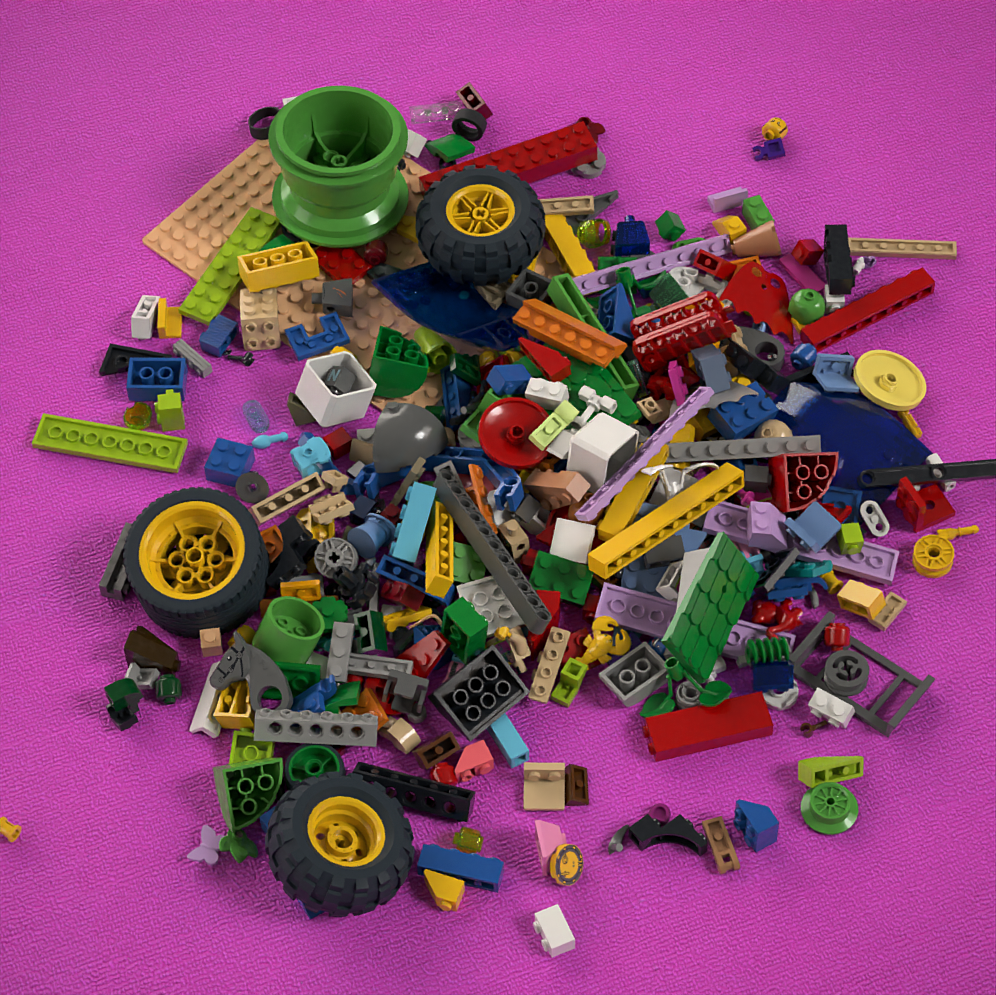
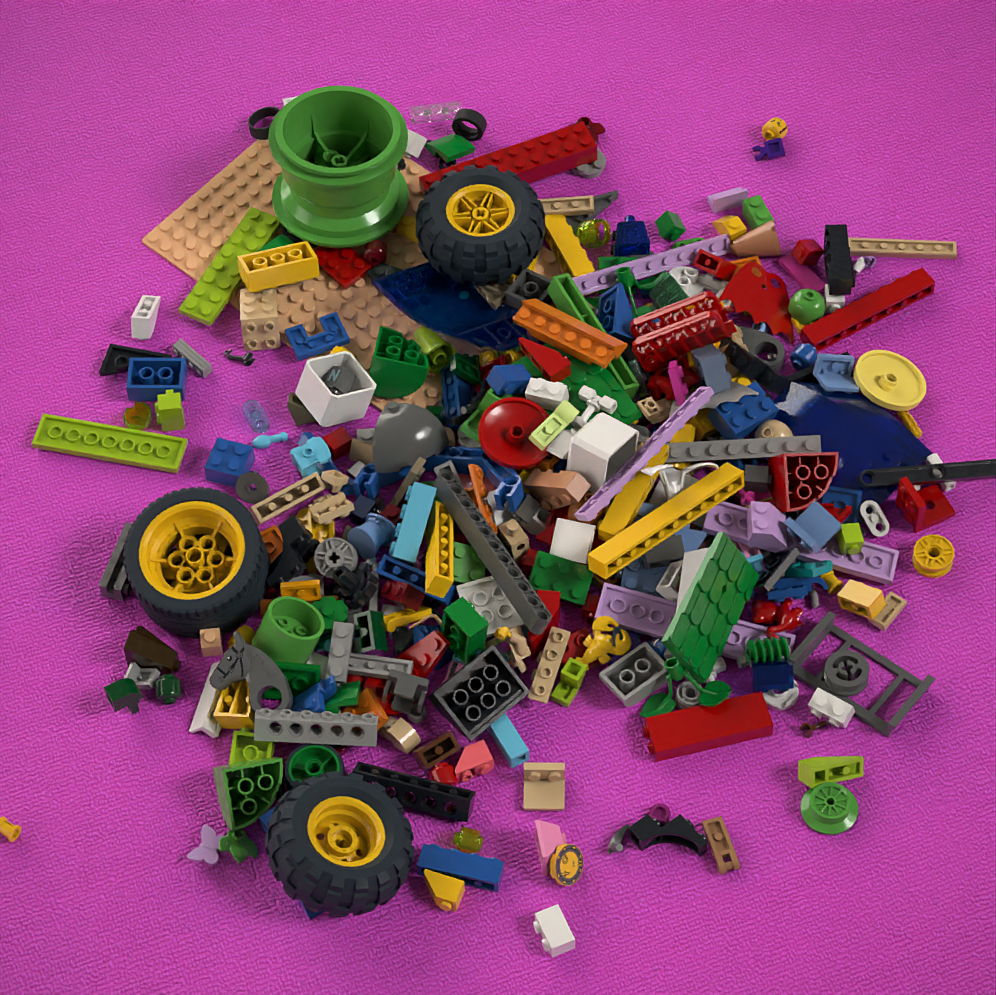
black bracket [106,704,139,732] -> none
yellow panel [157,298,182,339] -> none
blue brick [199,314,239,358] -> none
dark grey torso [312,278,353,317] -> none
dark red brick [456,82,493,119] -> none
reddish brown slope [565,764,589,806] -> none
blue slope [733,799,779,852] -> none
red head [824,623,850,651] -> none
yellow piece [937,525,979,540] -> none

